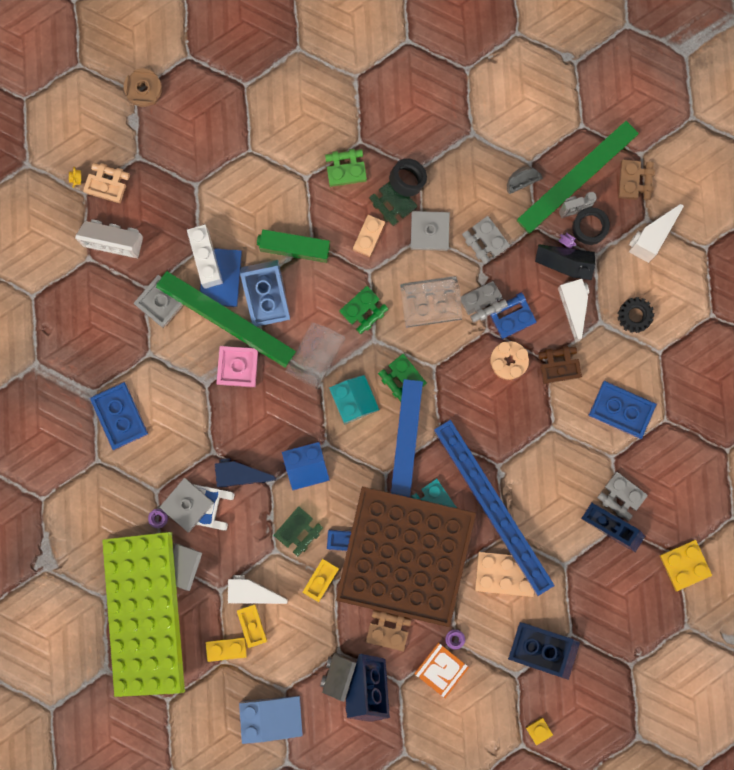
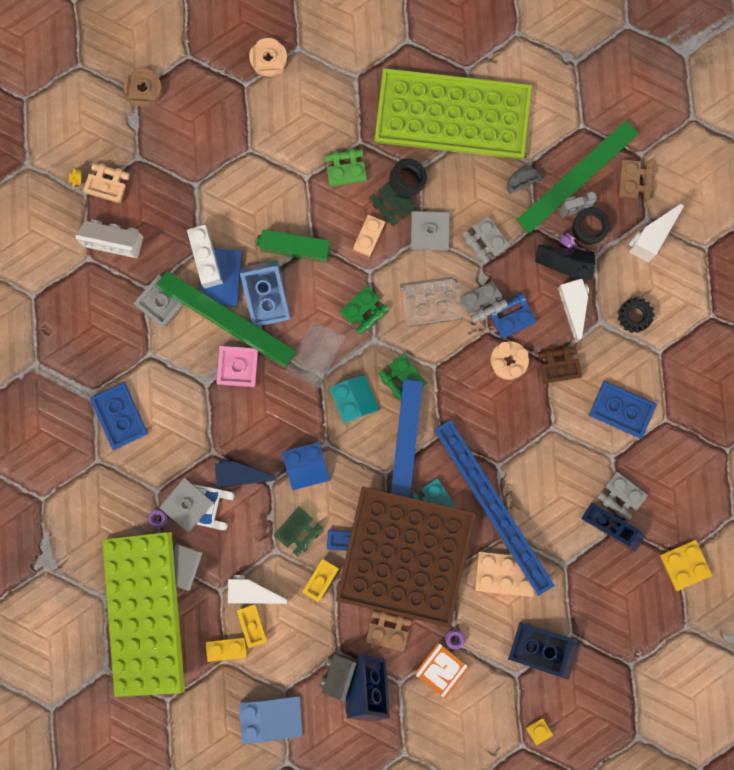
none -> light nougat plate [249,38,287,77]
none -> lime plate [374,68,532,160]

